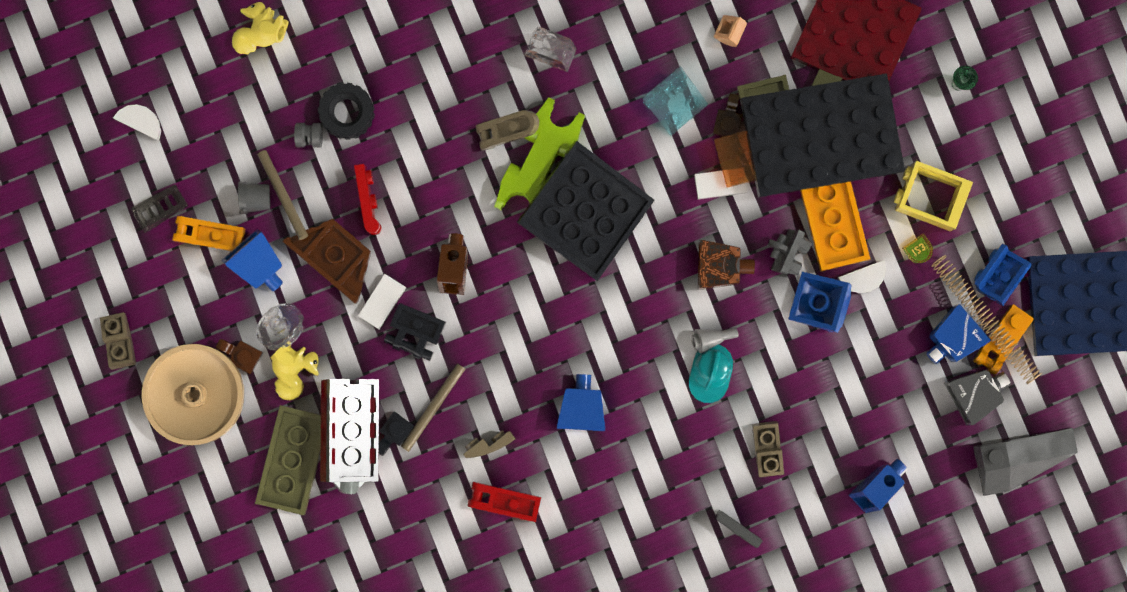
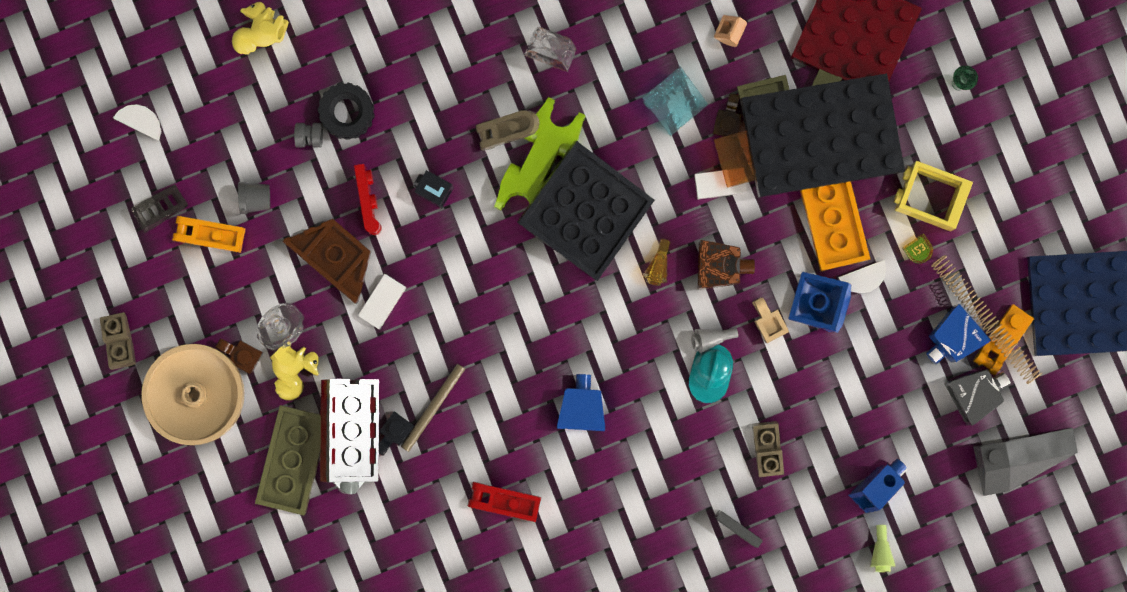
blue torso [222,229,283,292] -> none
dark tan bar [257,150,308,240] -> none
black plate [384,303,446,361] -> none
reddish brown torso [437,233,468,295] -> none
dark tan slope [463,430,516,458] -> none
dark grey hips [767,229,812,275] -> none
blue bracket [974,244,1031,306] -> none
none -> black brick [413,170,454,209]
none -> clear yellow cone [643,239,670,286]
none -> tan plate [752,298,789,343]
none -> yellowish green cone [870,525,896,572]

